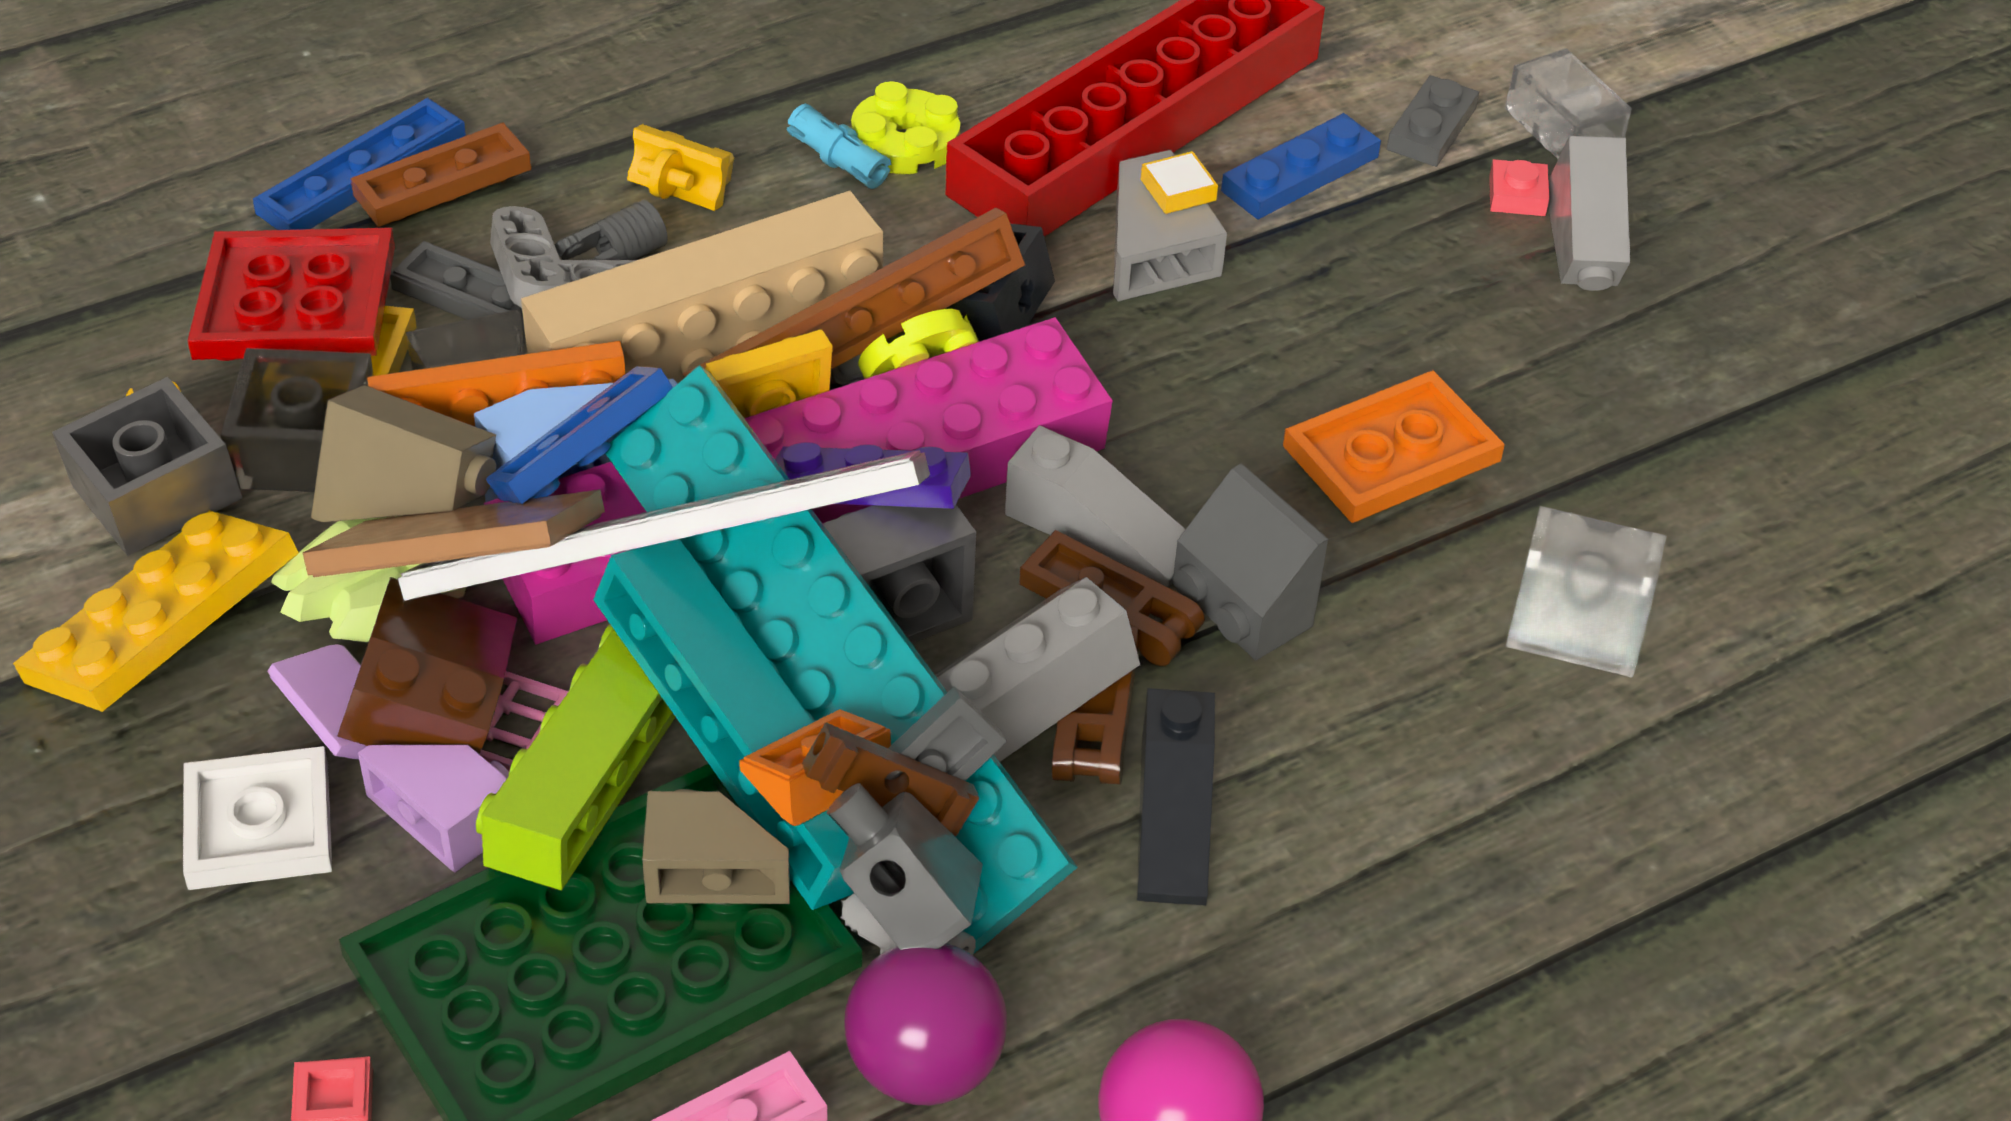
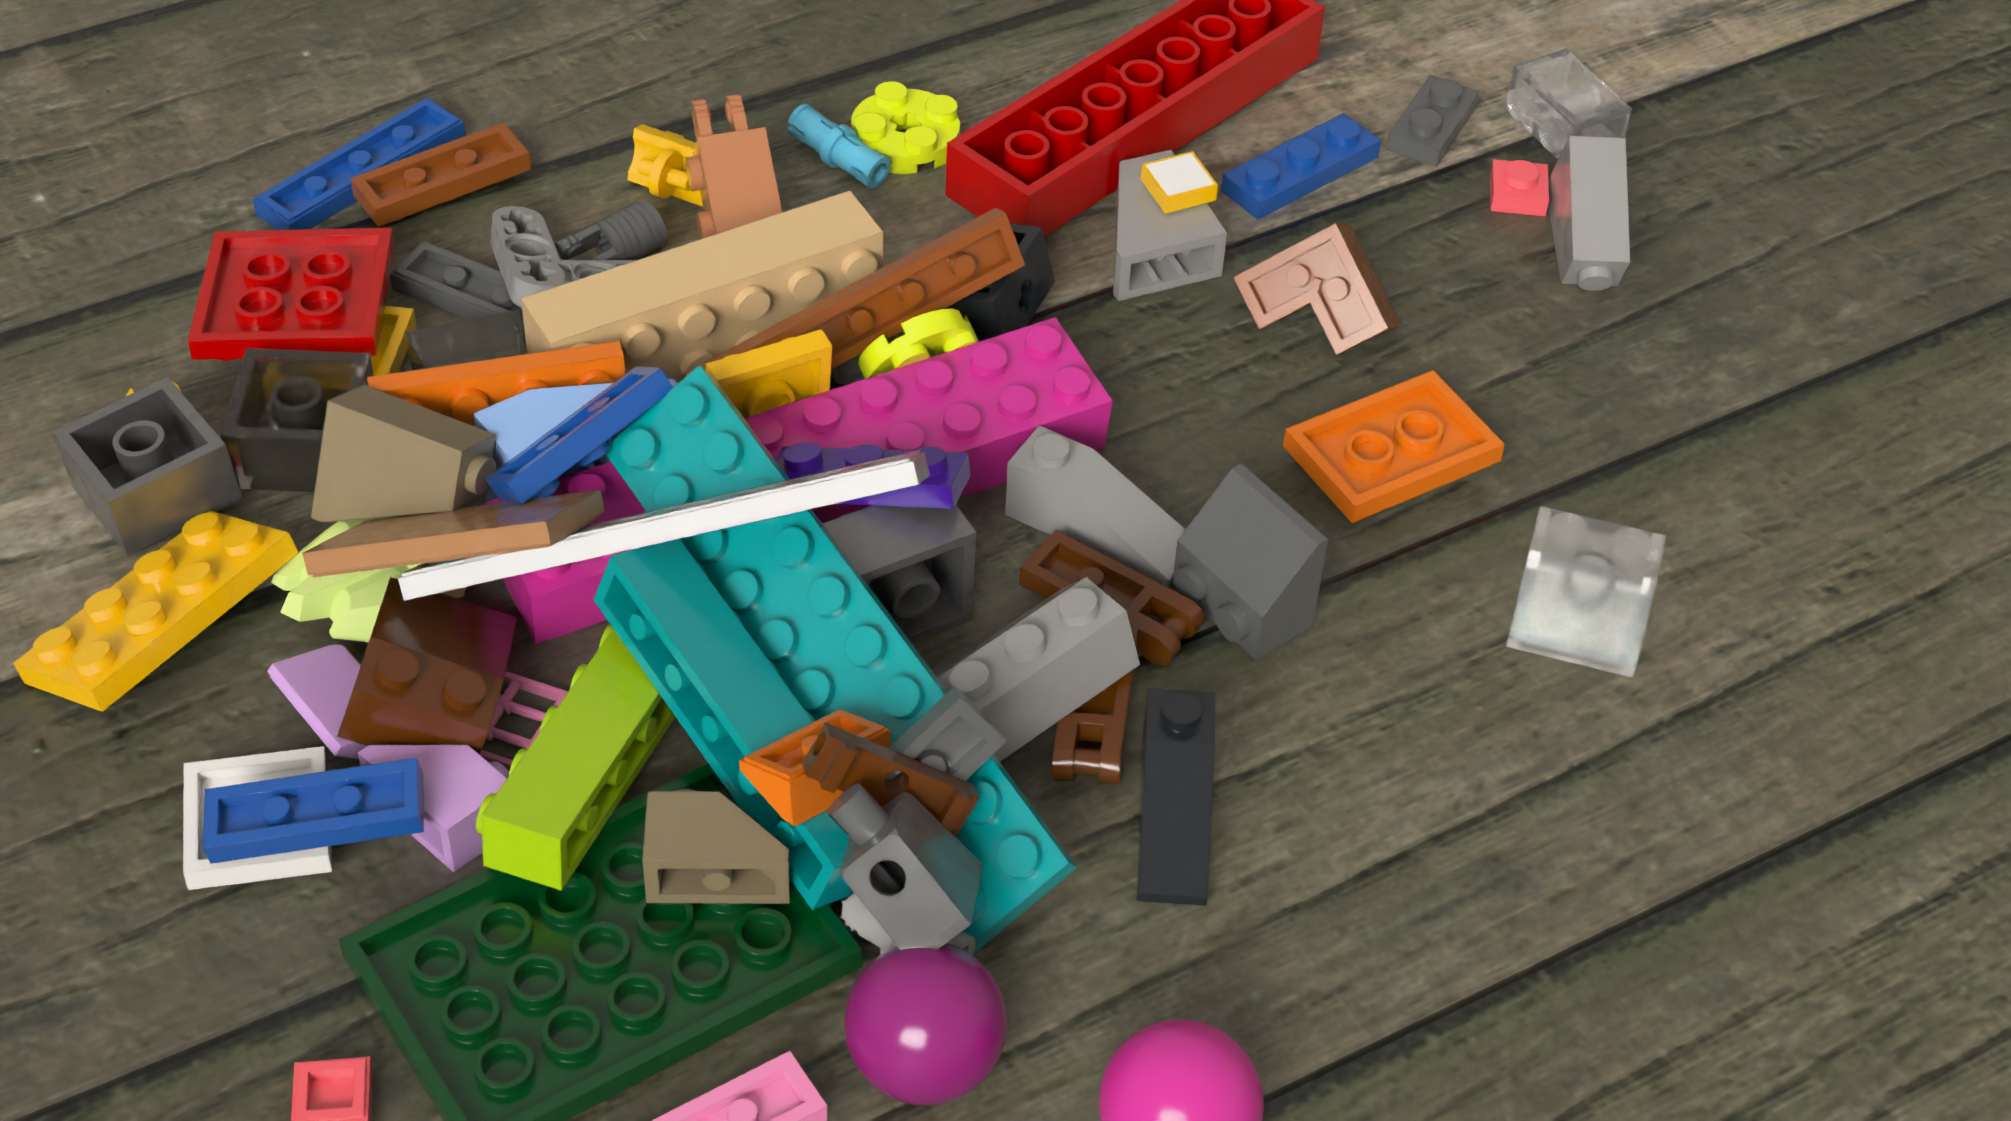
none -> blue plate [203,758,424,864]
none -> nougat hinge [686,94,782,239]
none -> panel [1233,223,1400,355]

